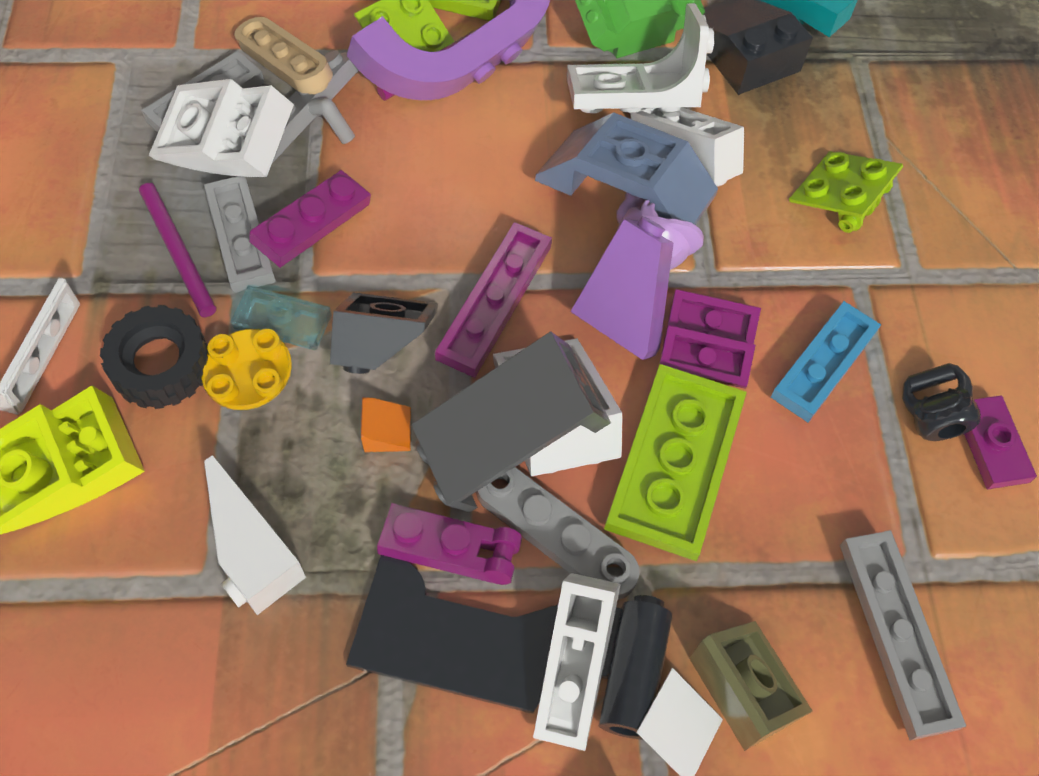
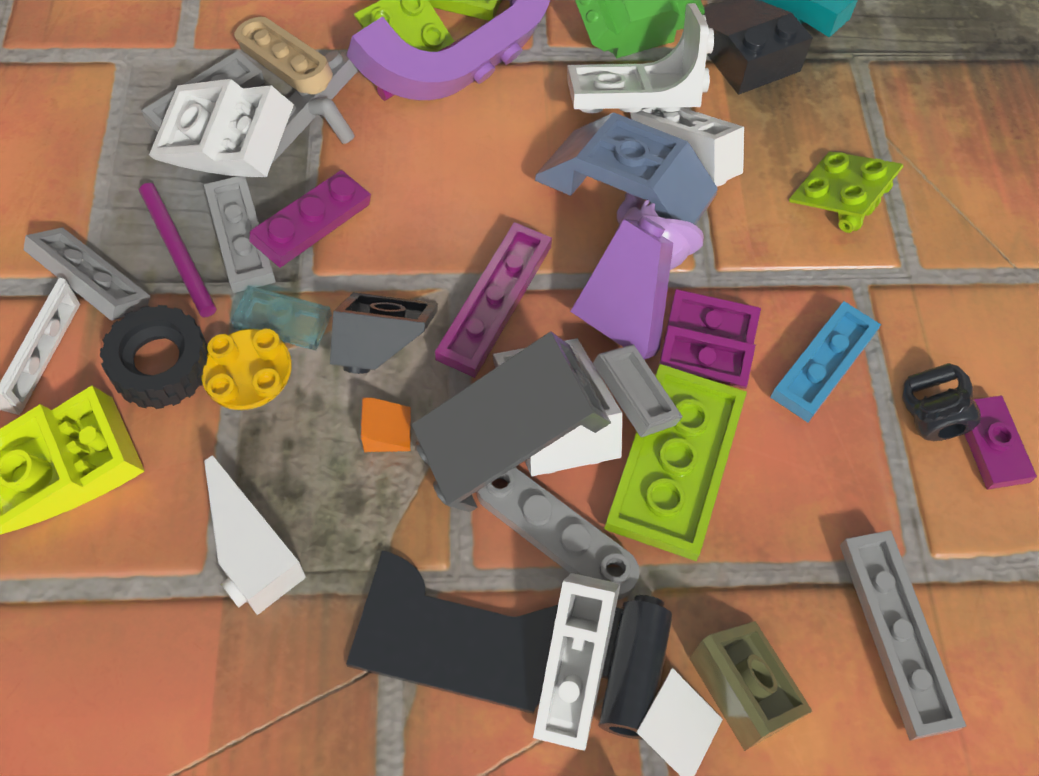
magenta plate [377,503,522,585] -> none
none -> light grey plate [23,227,150,321]
none -> light grey tile [592,344,683,437]

